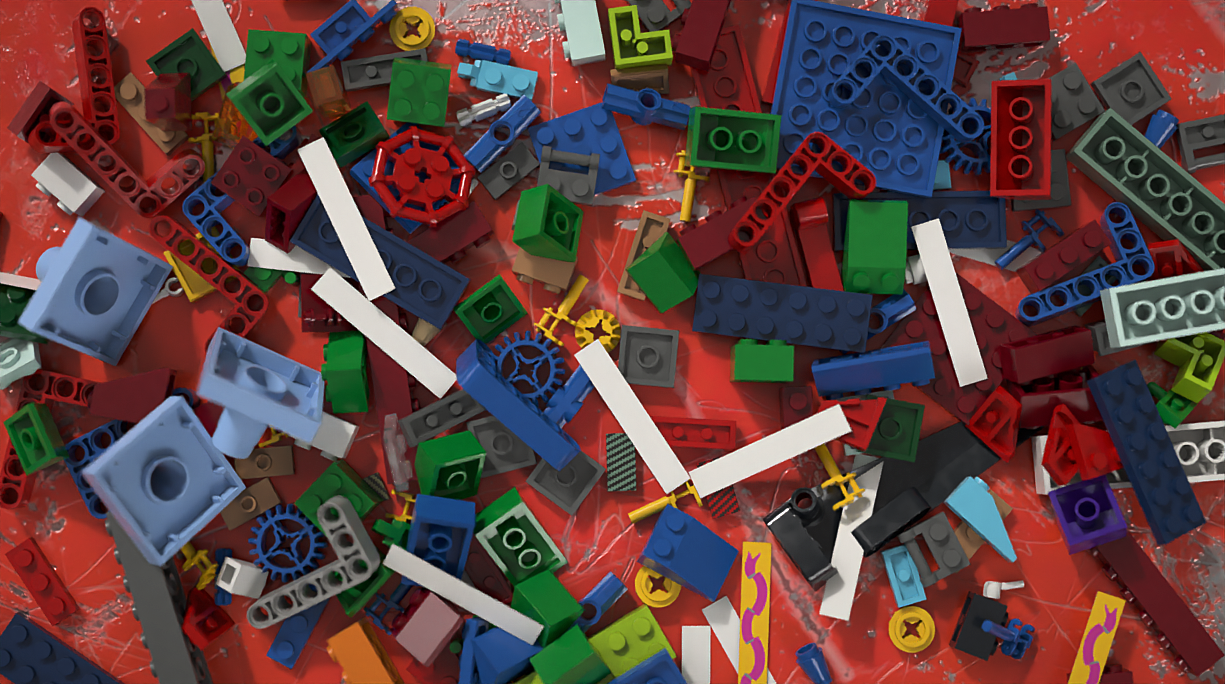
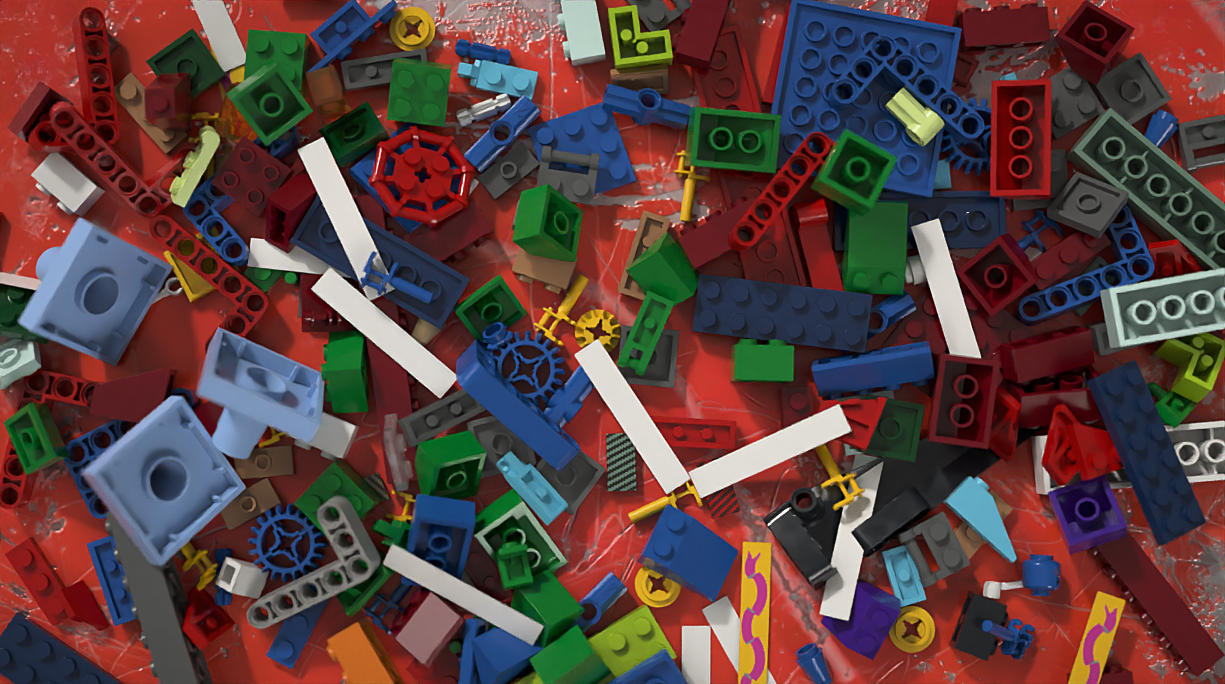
none -> red tile [56,580,109,631]
none -> blue plate [87,536,135,626]
none -> yellowish green plate [169,126,220,208]
none -> blue piece [360,251,434,304]
none -> blue plate [482,322,513,351]
none -> medium azure hinge [496,451,568,526]
none -> green bracket [496,542,533,590]
none -> green plate [616,291,674,377]
none -> green brick [811,129,898,216]
none -> dark purple slope [821,578,900,660]
none -> yellowish green piece [884,88,945,147]
none -> dark red slope [926,352,1000,449]
none -> dark red slope [956,233,1038,317]
none -> blue head [1022,554,1061,596]
none -> dark grey plate [1047,172,1129,239]
none -> dark red slope [1055,0,1135,85]

